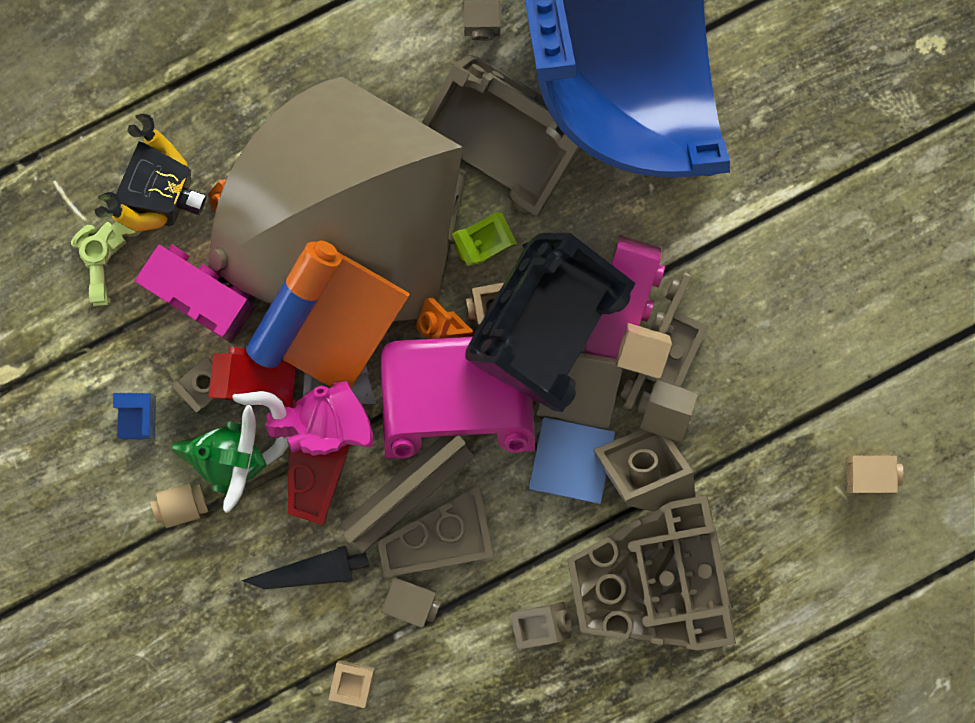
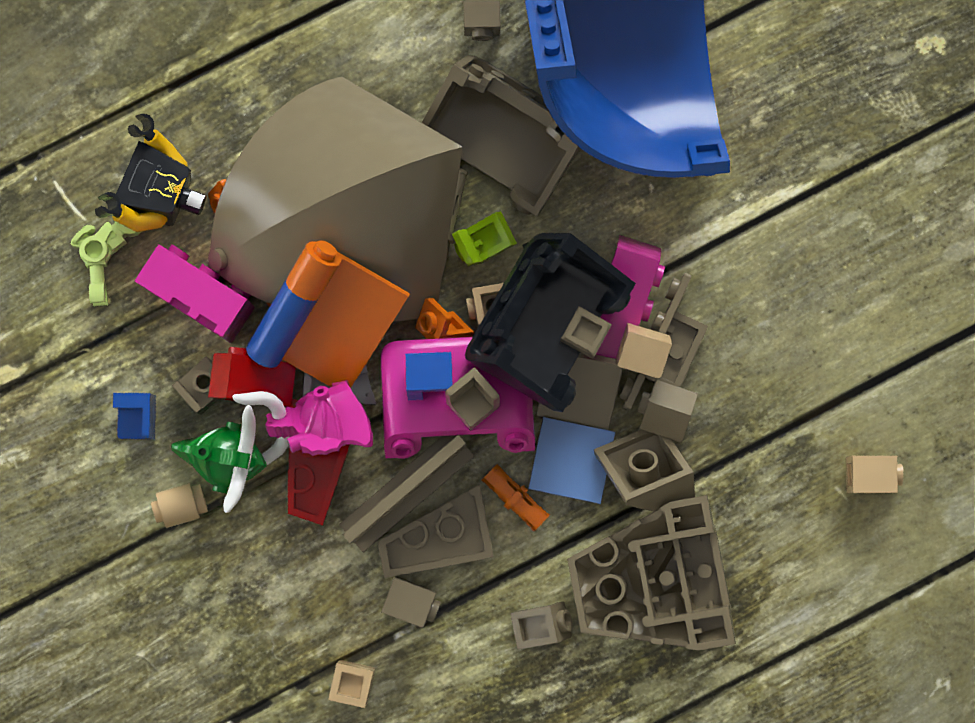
black bar [241,545,369,589] -> none
none -> blue panel [405,352,453,400]
none -> dark tan panel [445,367,500,431]
none -> orange pin [481,464,550,532]
none -> dark tan tile [560,306,612,359]

